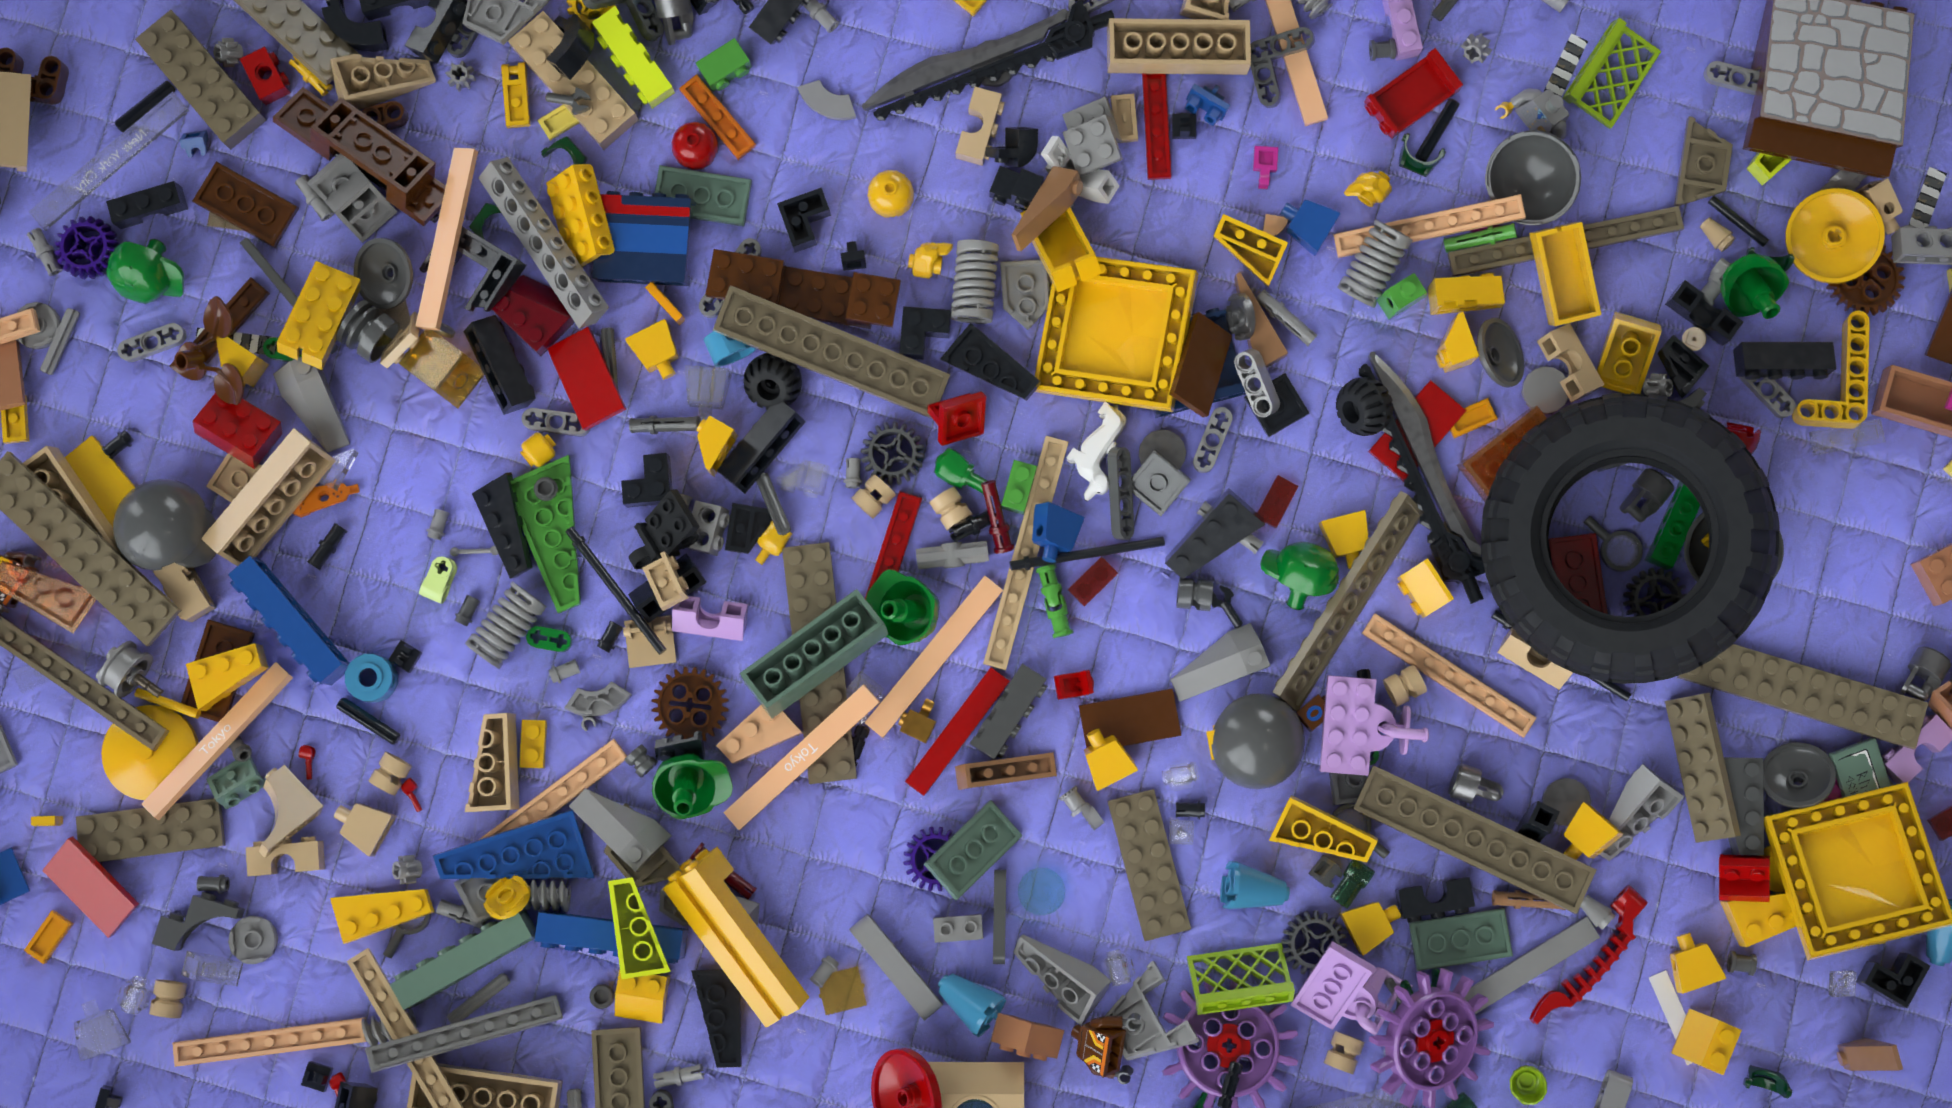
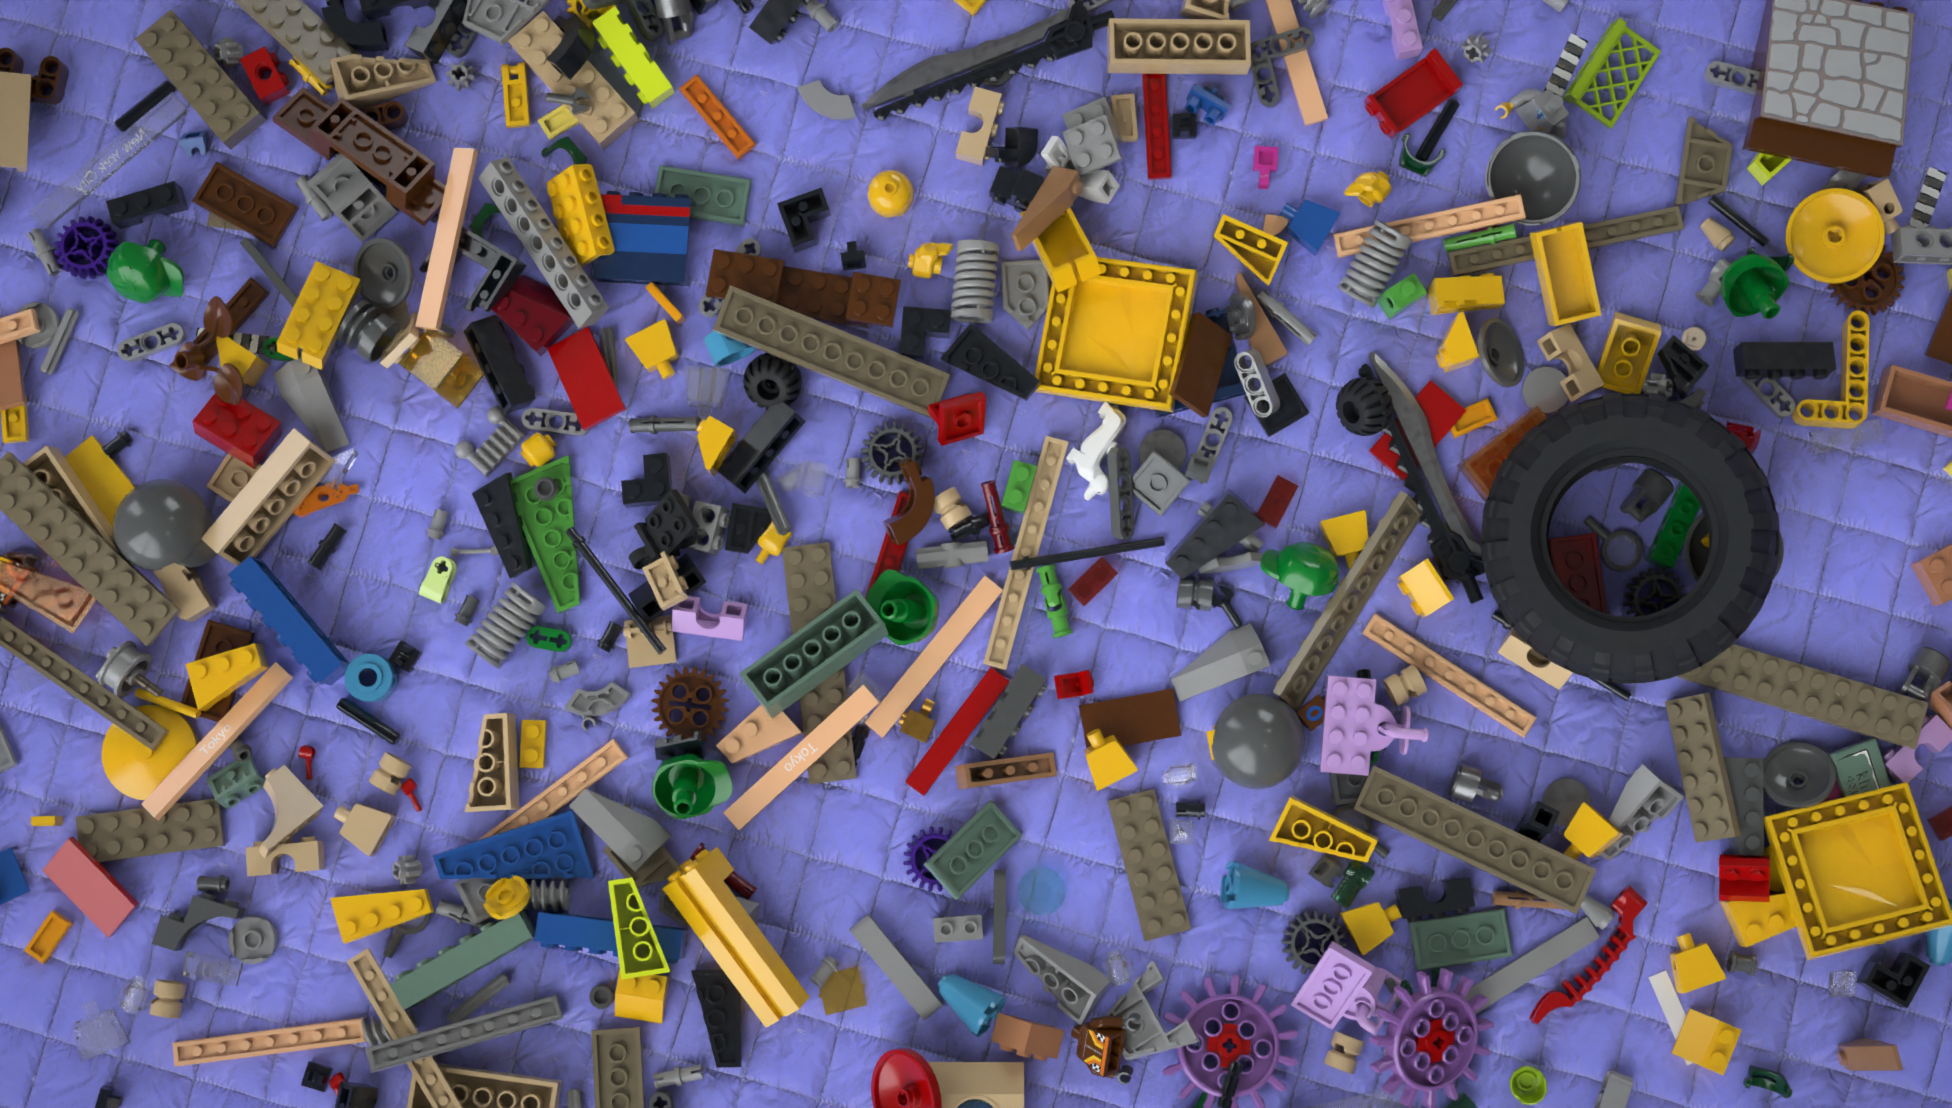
dark grey wheel [625,744,658,778] -> none
red cylinder [671,121,719,170] -> none
bright green brick [696,38,752,92] -> none
tan wheel [851,474,896,519] -> none
green piece [934,448,987,495] -> none
blue torso [1032,502,1085,563] -> none
light grey connector [1059,786,1104,830] -> none
lime fence [1187,943,1295,1015] -> none
dark grey bush [1369,38,1396,61] -> none
black arch [1665,280,1743,346] -> none
none -> light grey gear [454,406,526,477]
none -> reddish brown arch [883,458,935,545]
none -> dark grey tile [1185,453,1214,484]
none -> light grey tile [1199,552,1264,574]

